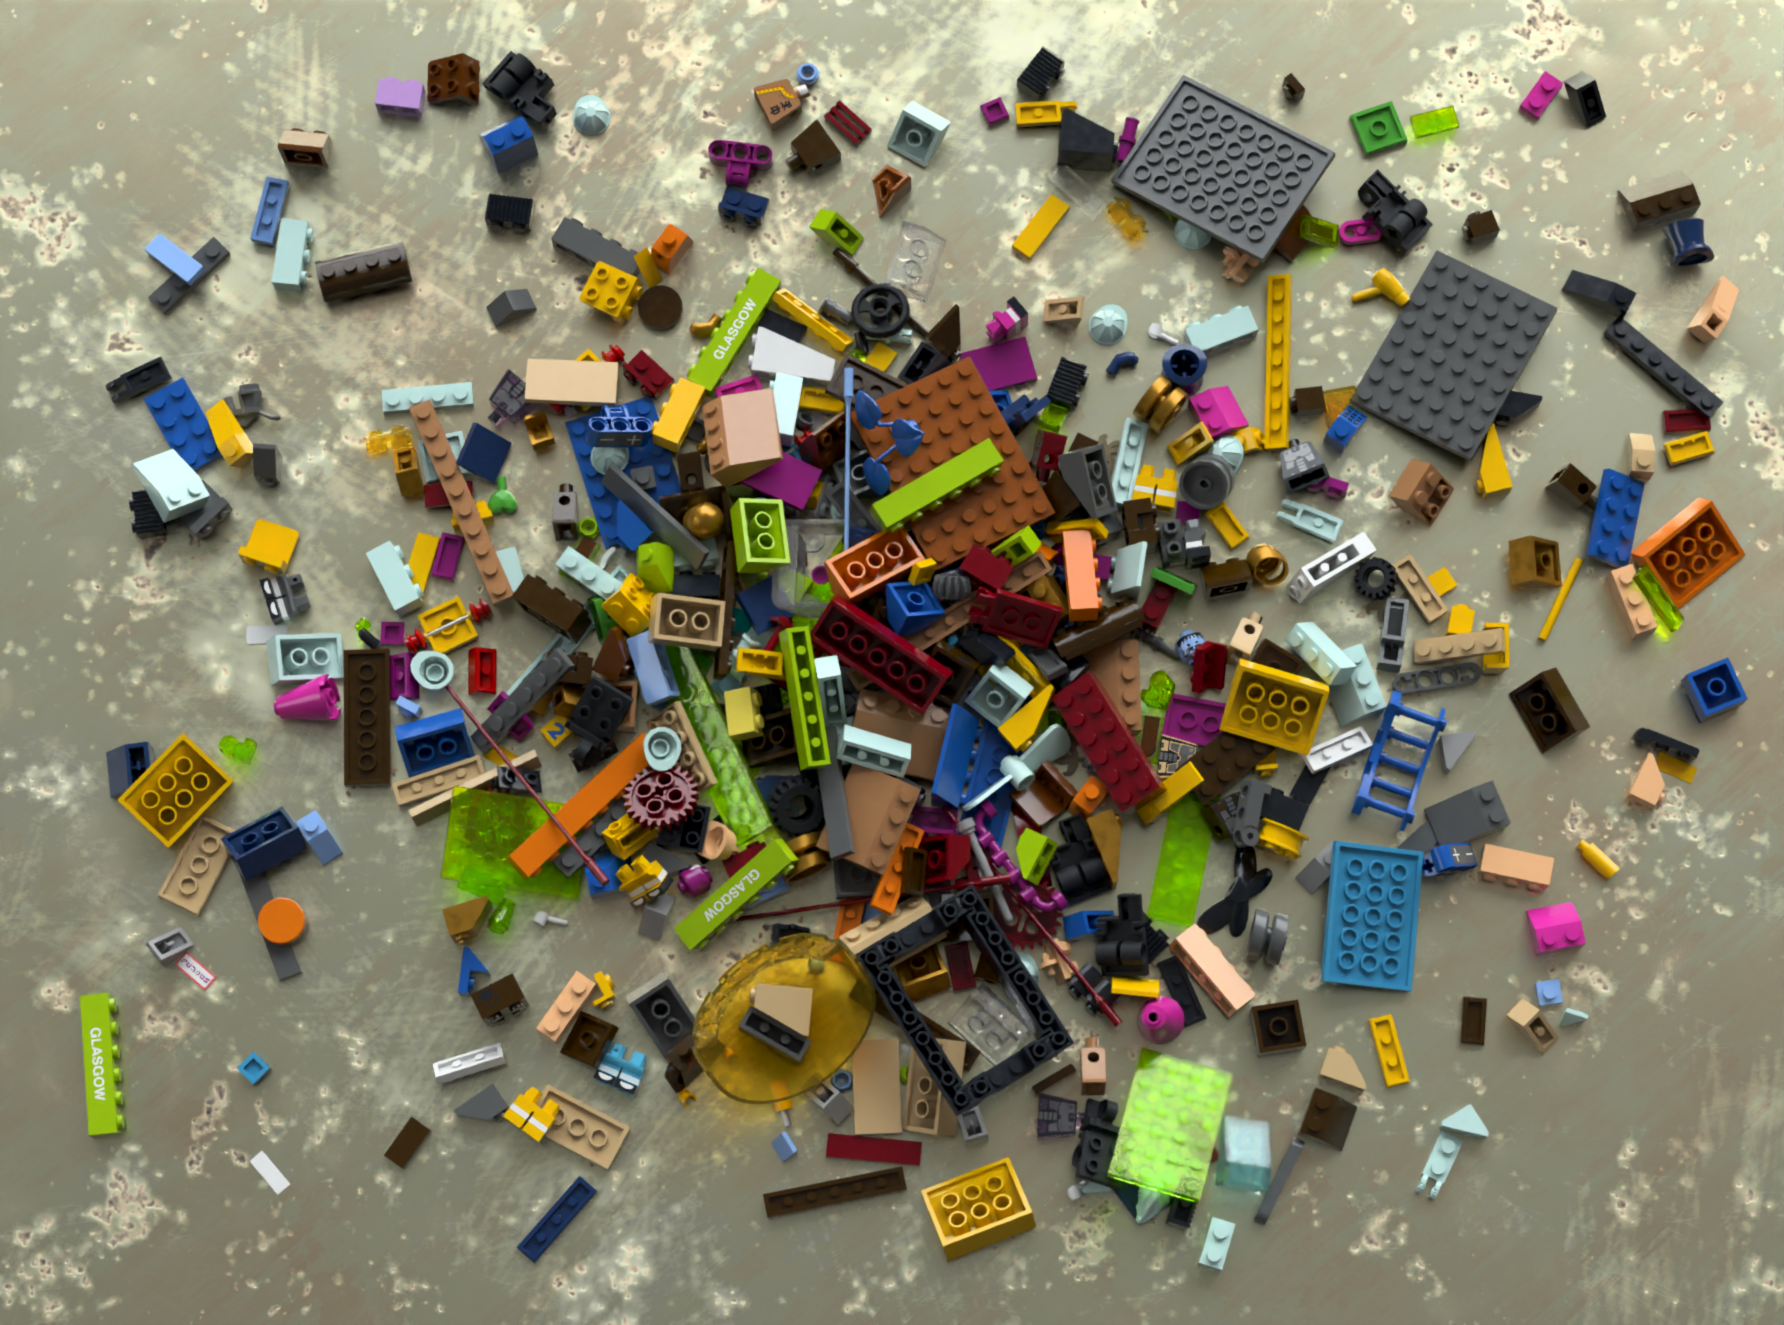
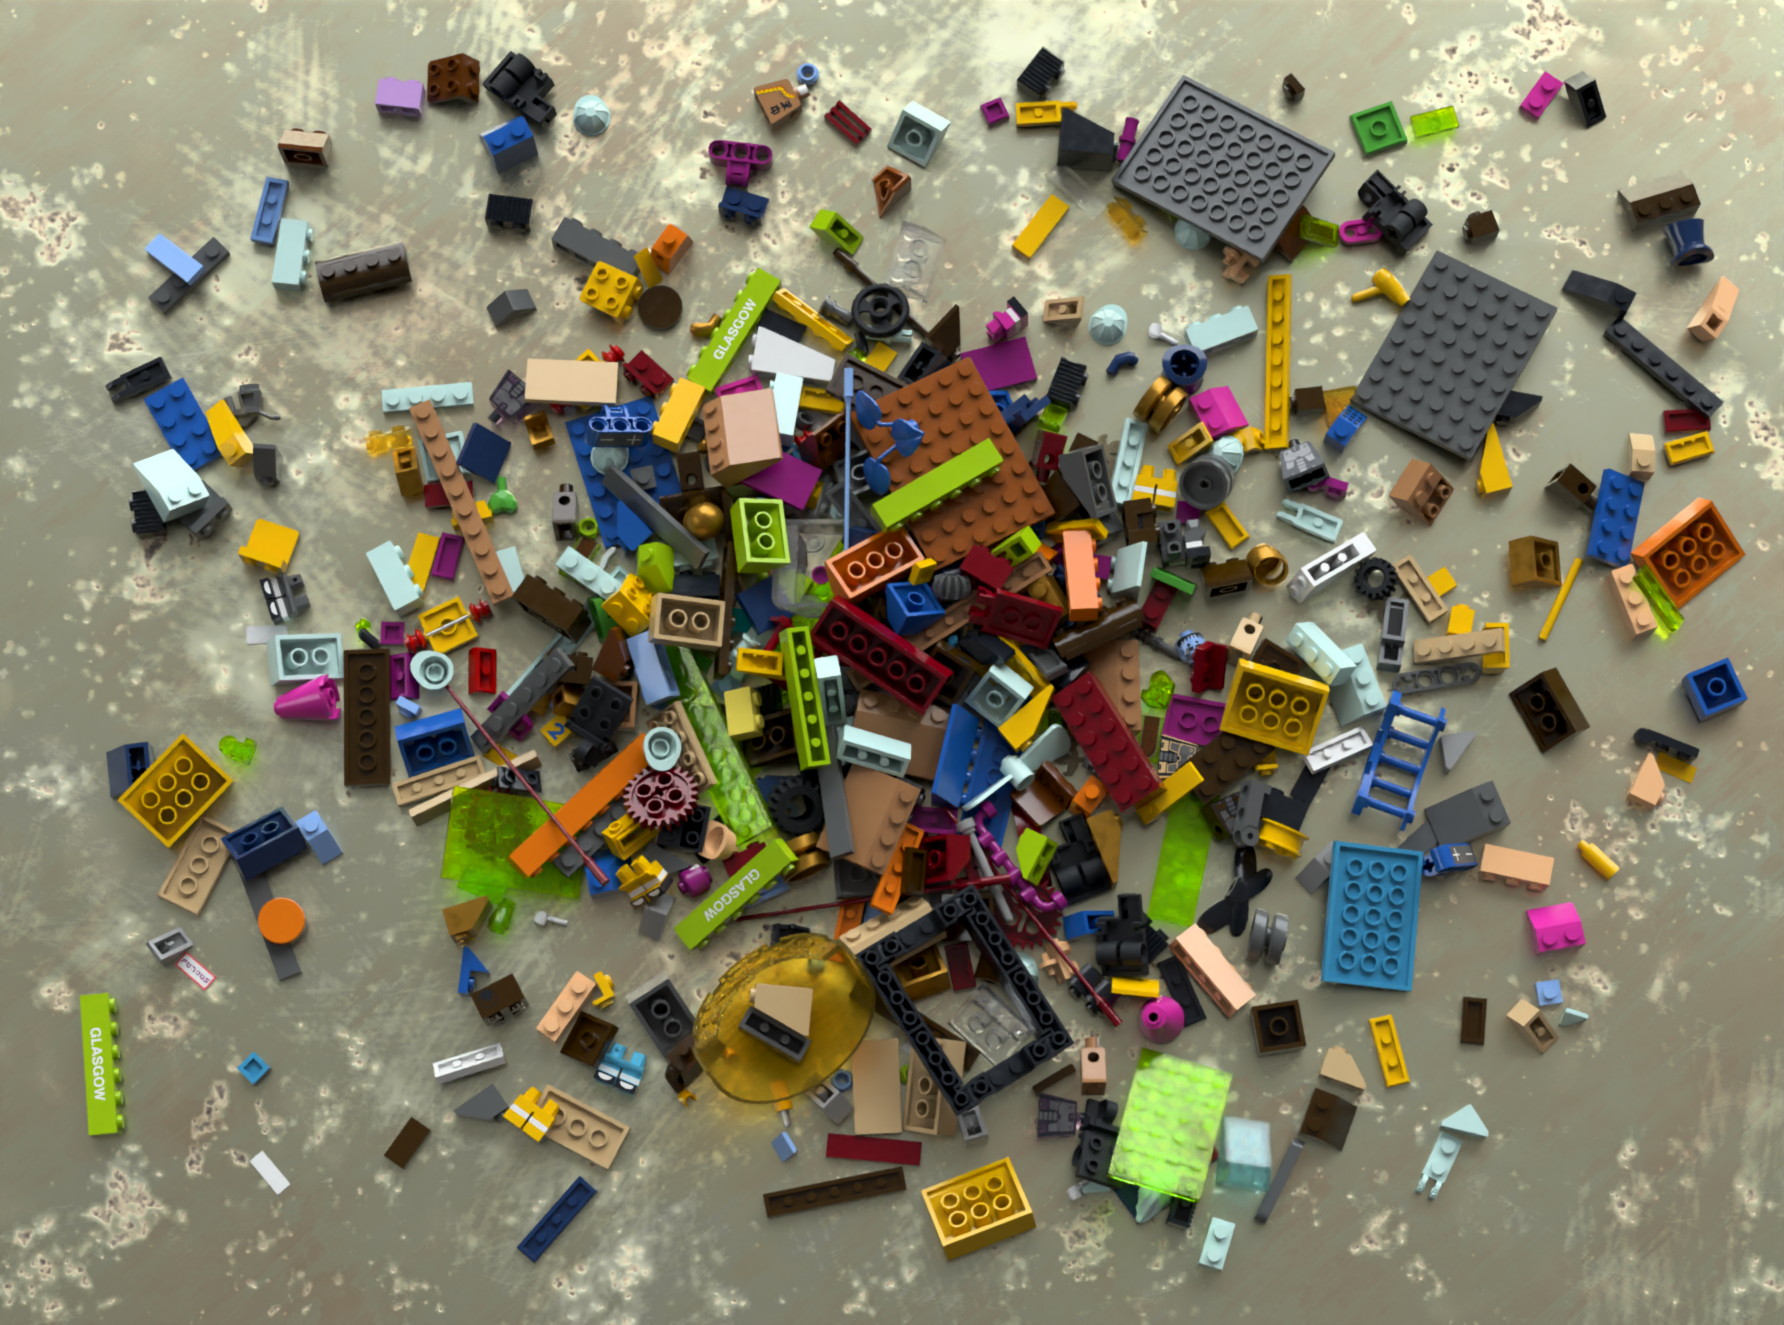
dark brown torso [785,119,841,174] -> none

